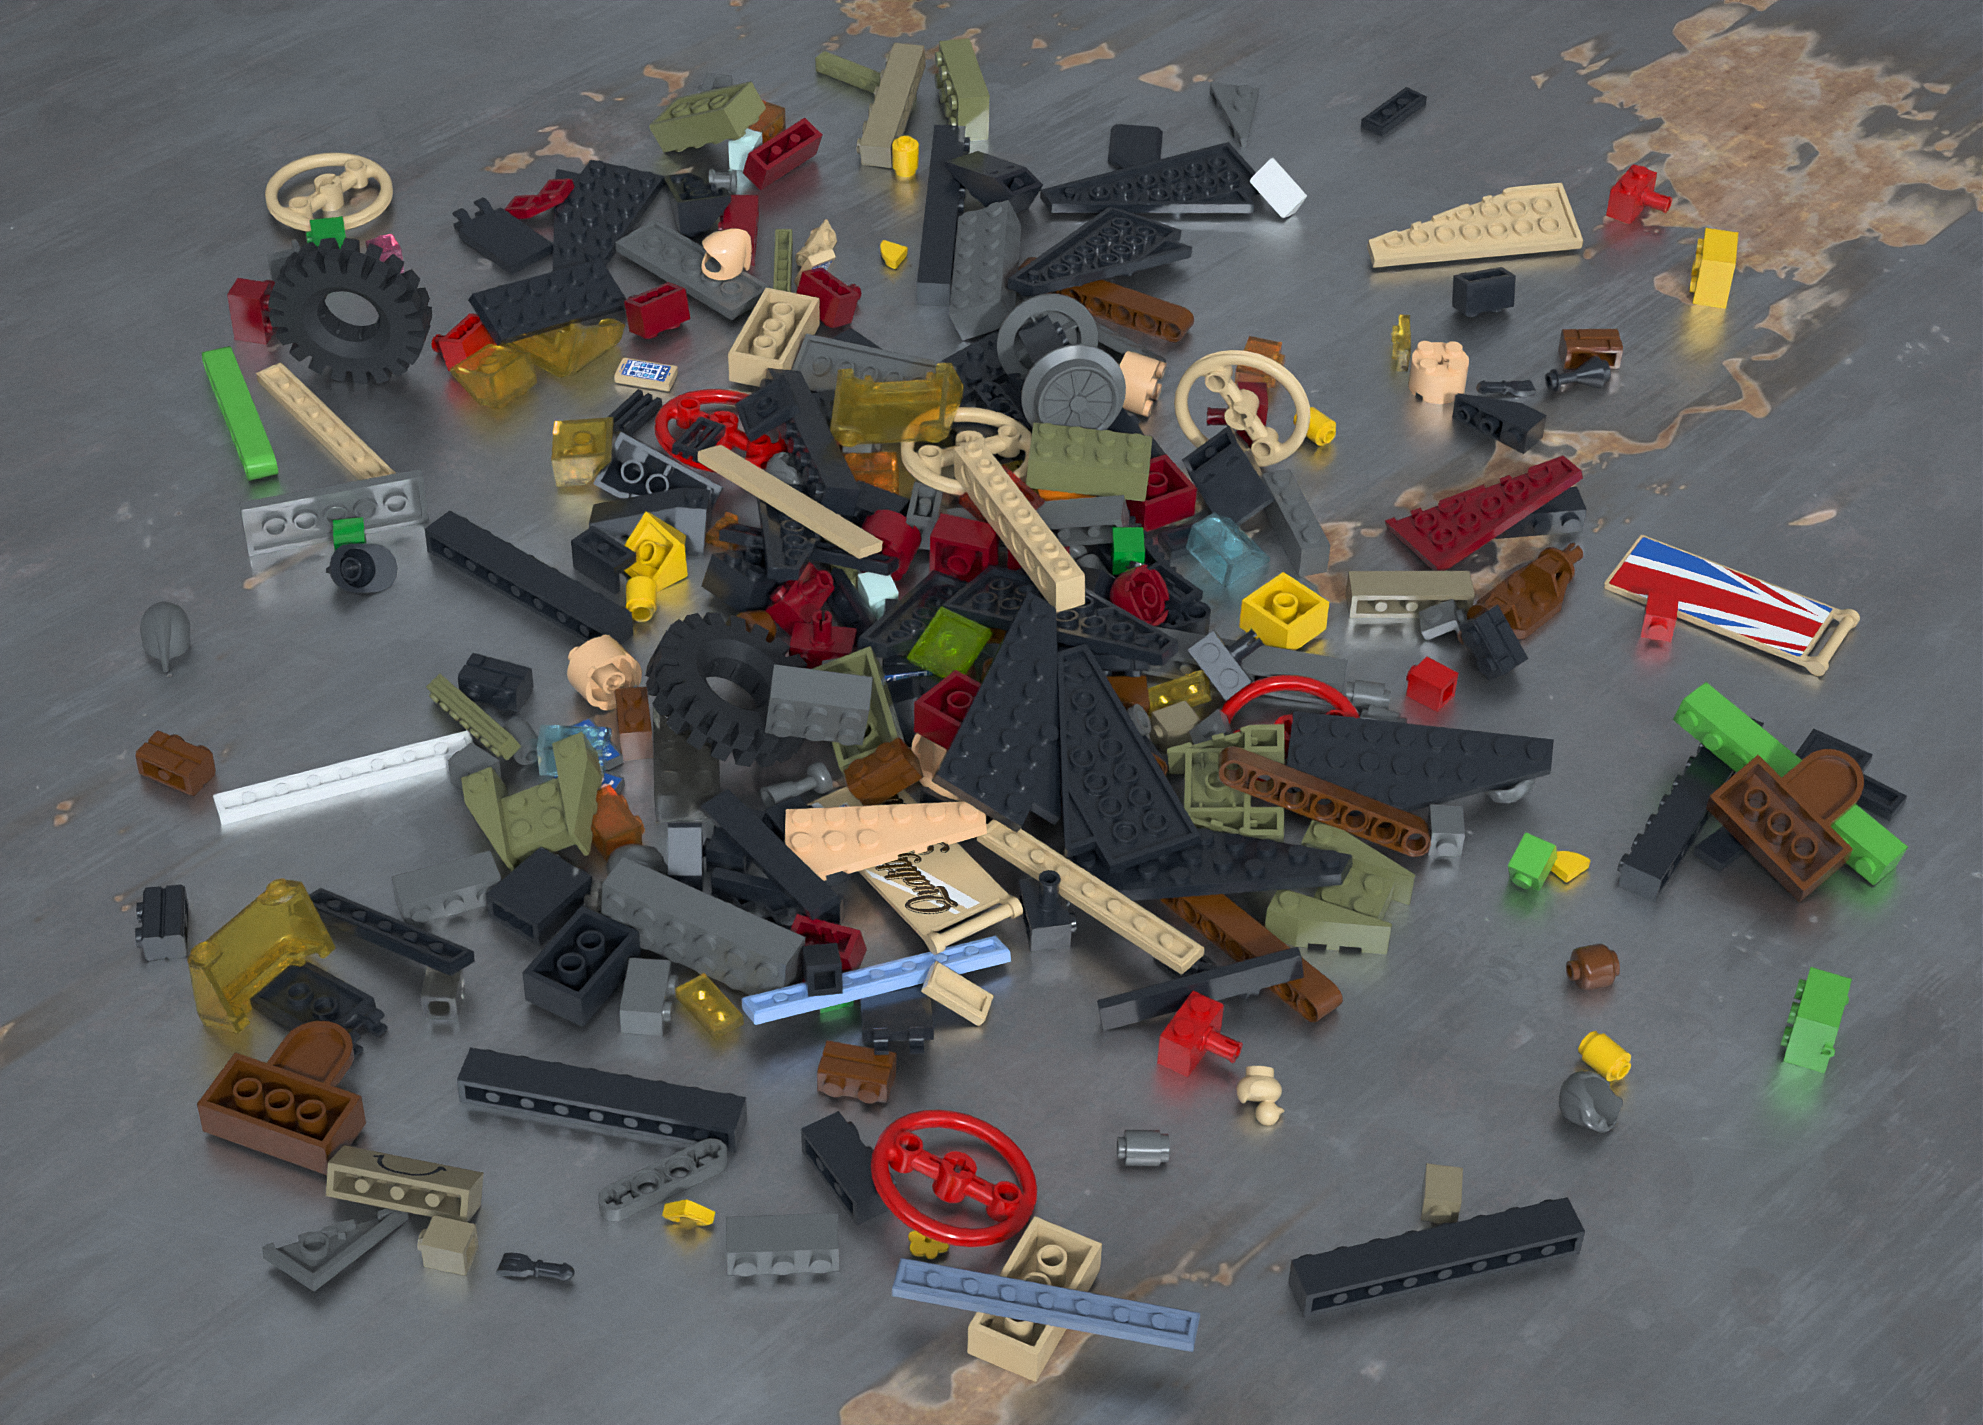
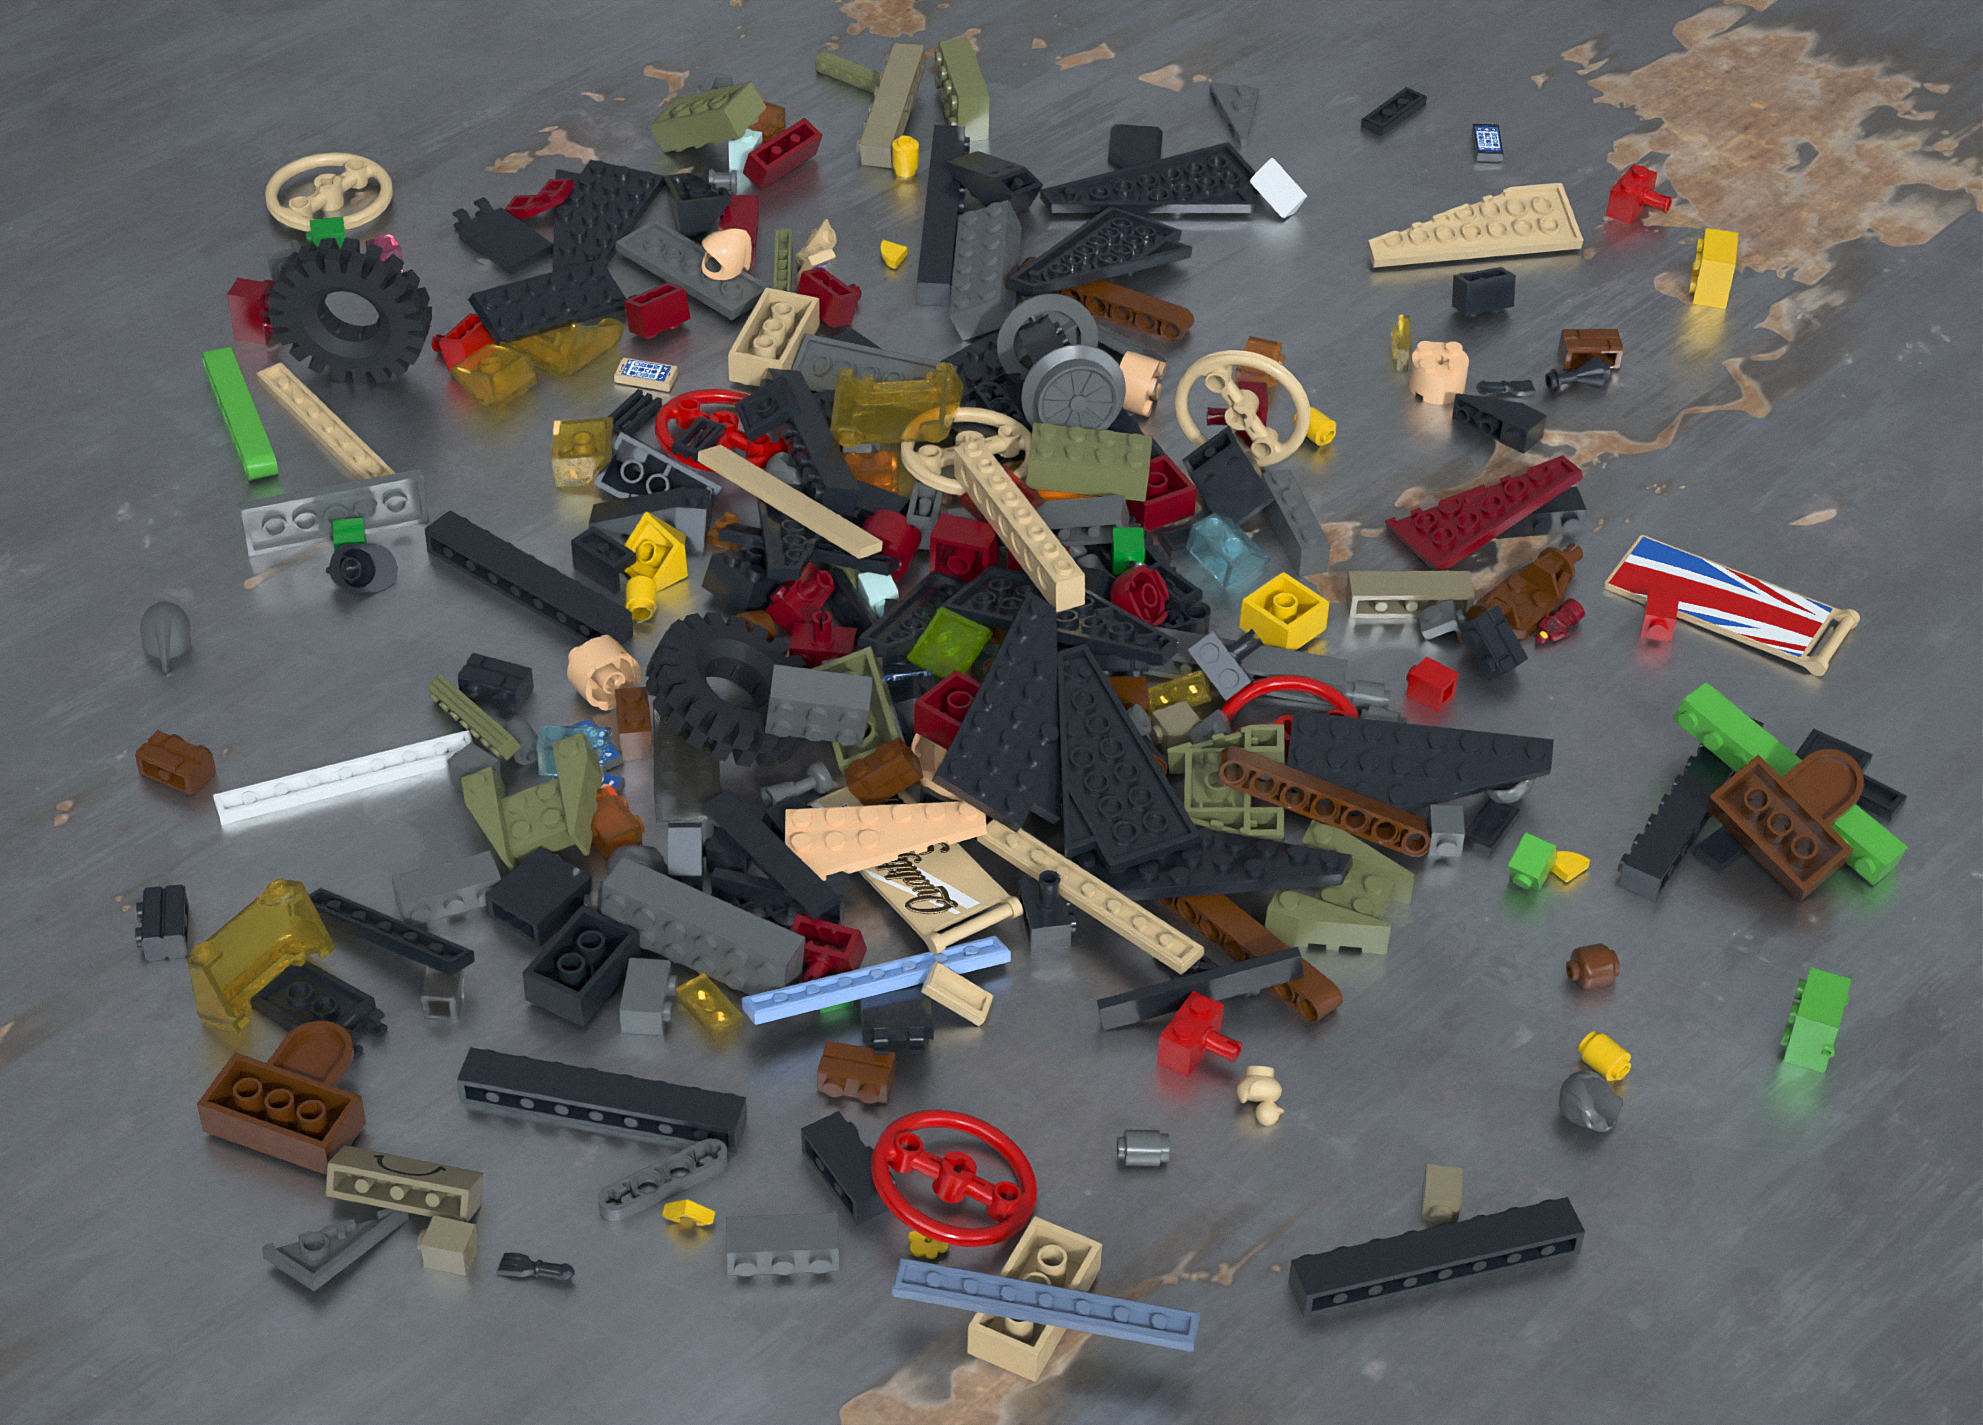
black brick [802,943,843,997] -> none
none -> black tile [1463,798,1520,857]
none -> tile [1472,124,1503,162]
none -> dark red piece [1535,598,1585,644]

